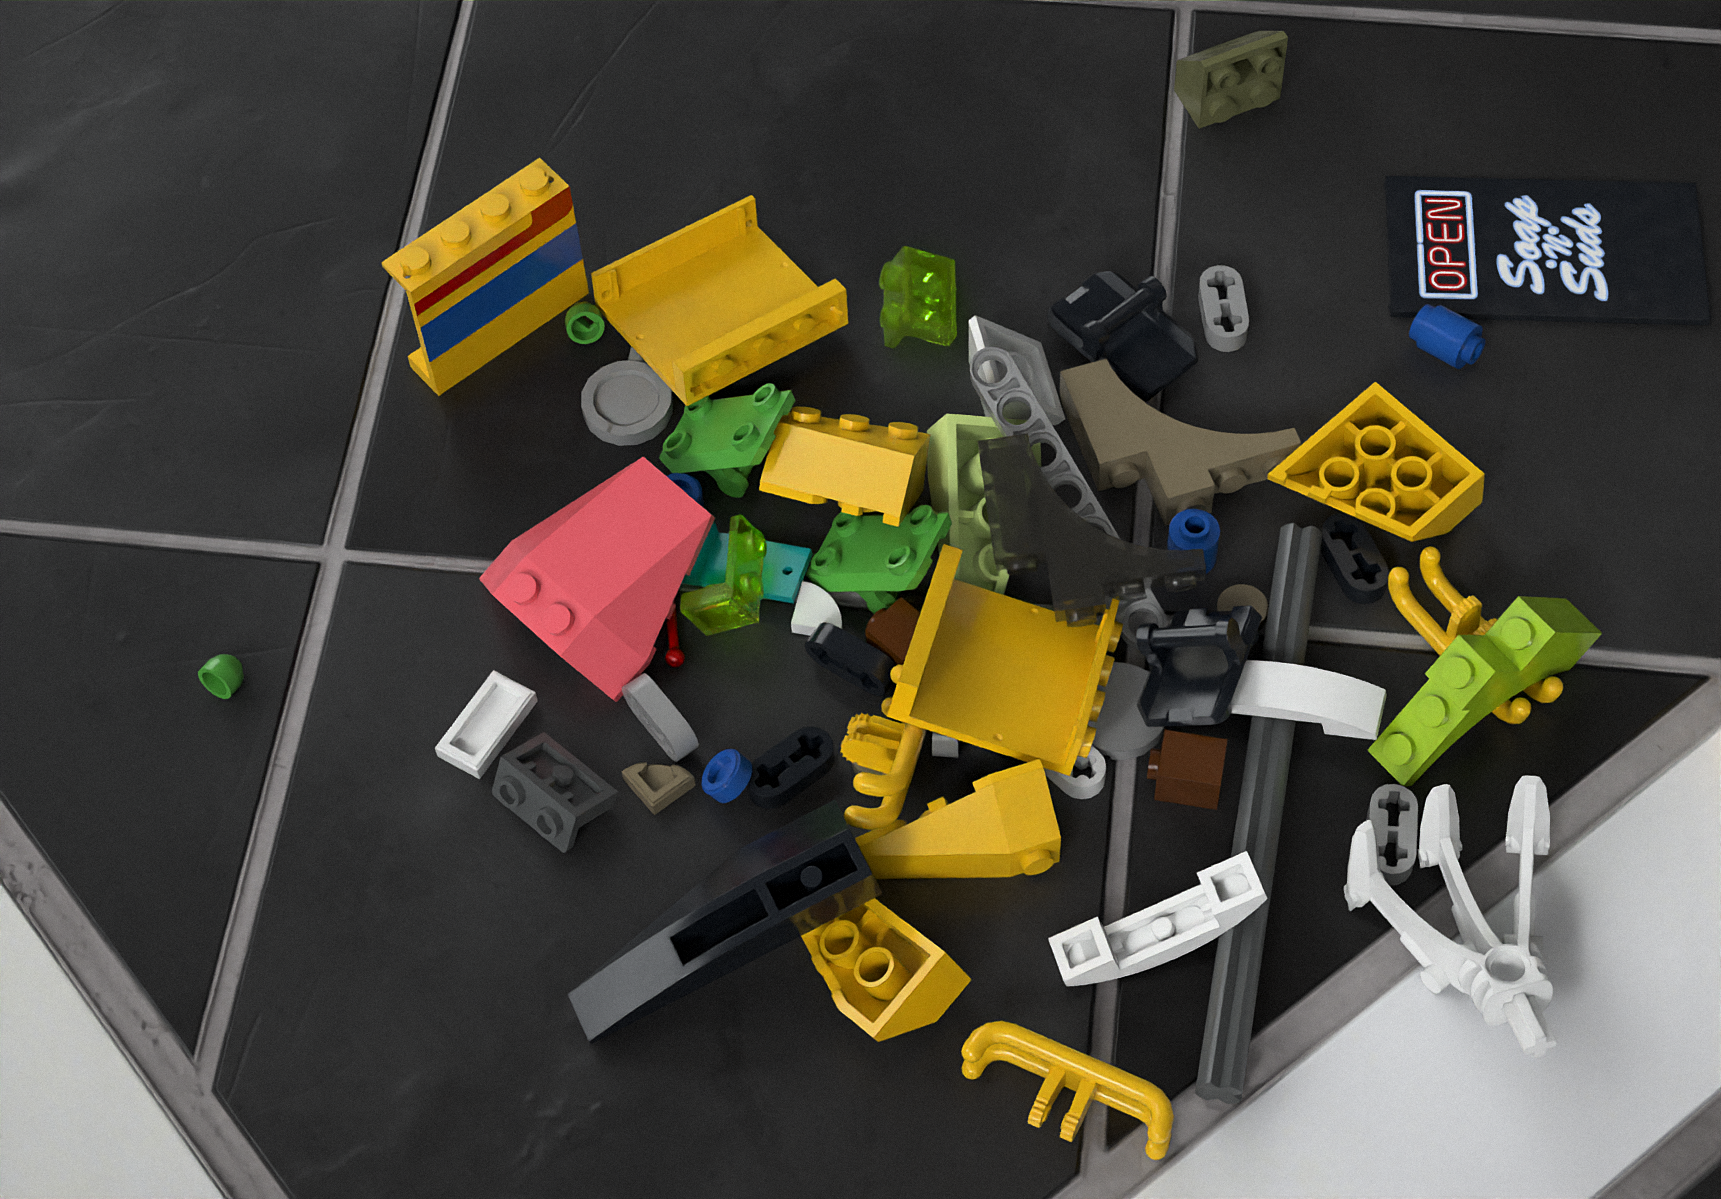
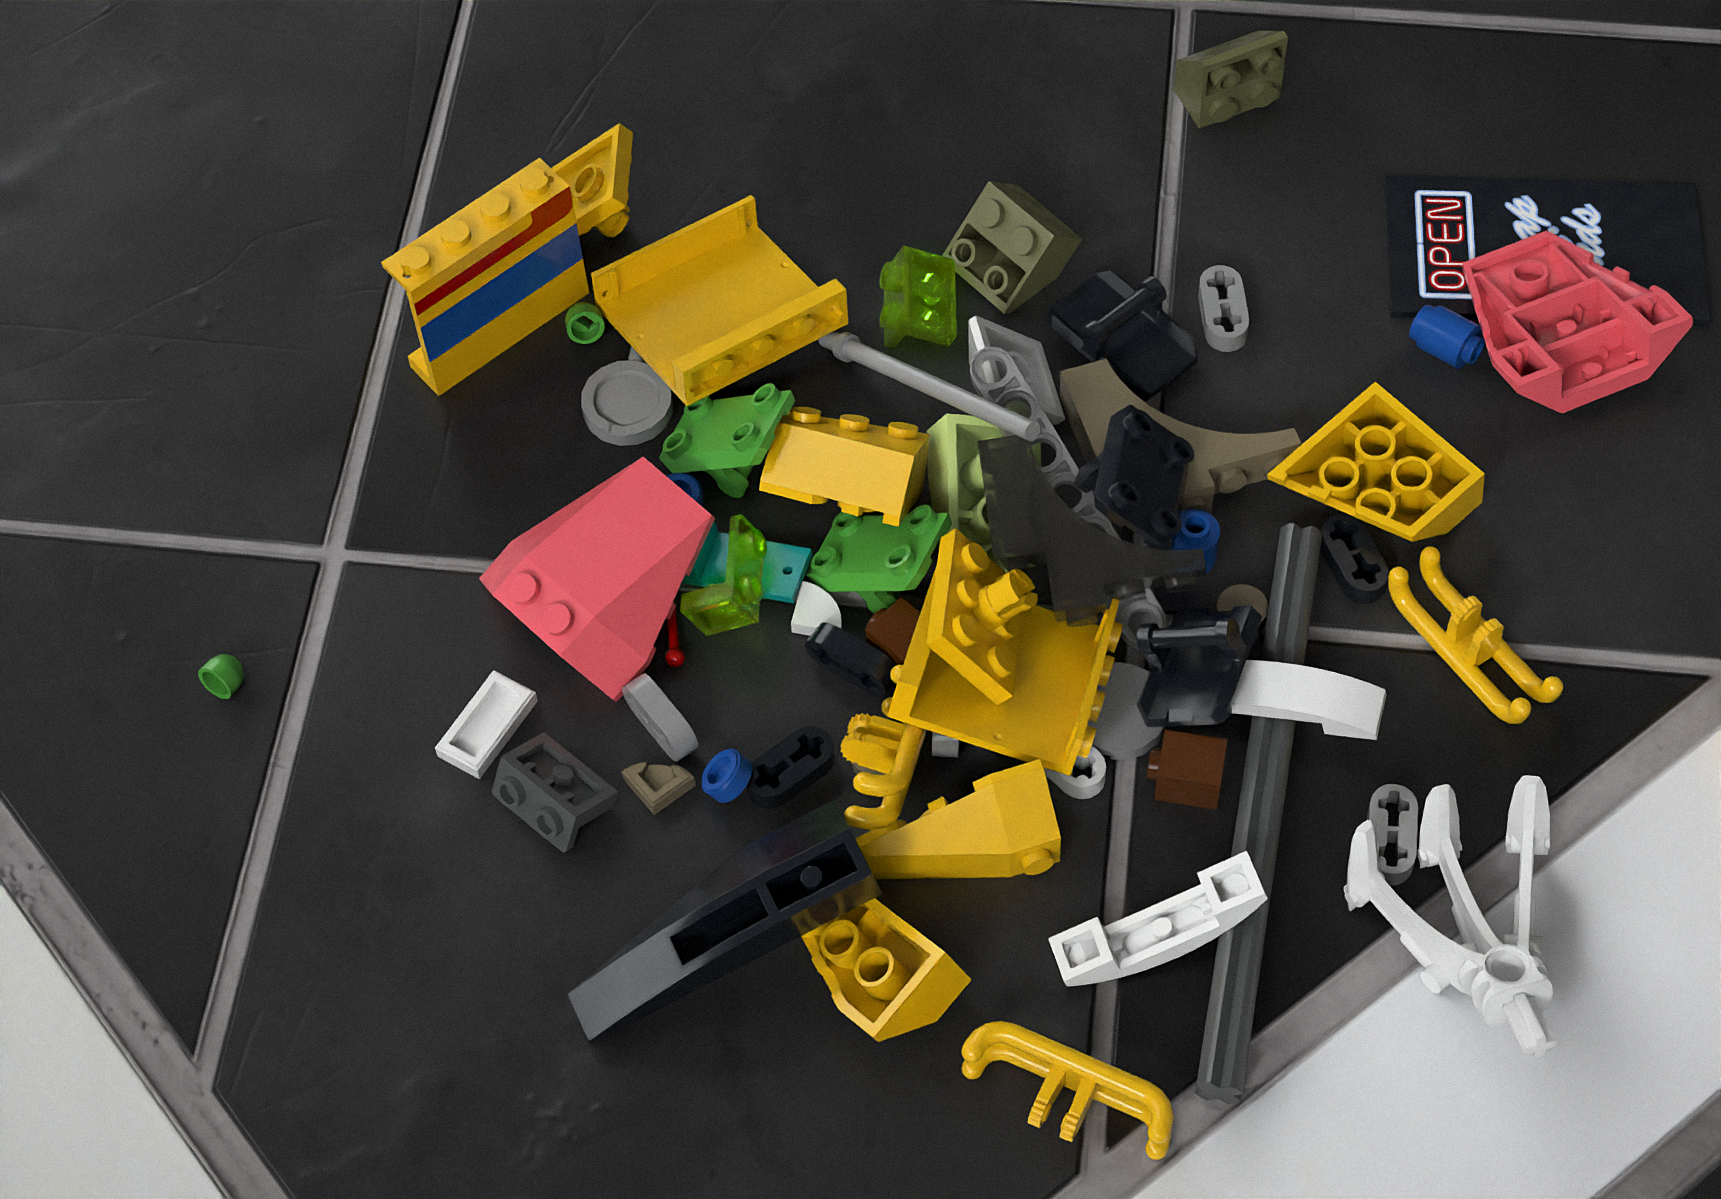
lime arch [1368,596,1602,787] -> none
none -> yellow plate [549,123,633,238]
none -> light grey bar [819,331,1041,441]
none -> yellow plate [926,528,1038,705]
none -> olive slope [940,181,1082,314]
none -> black shield [1074,405,1194,552]
none -> coral wedge [1462,230,1693,414]

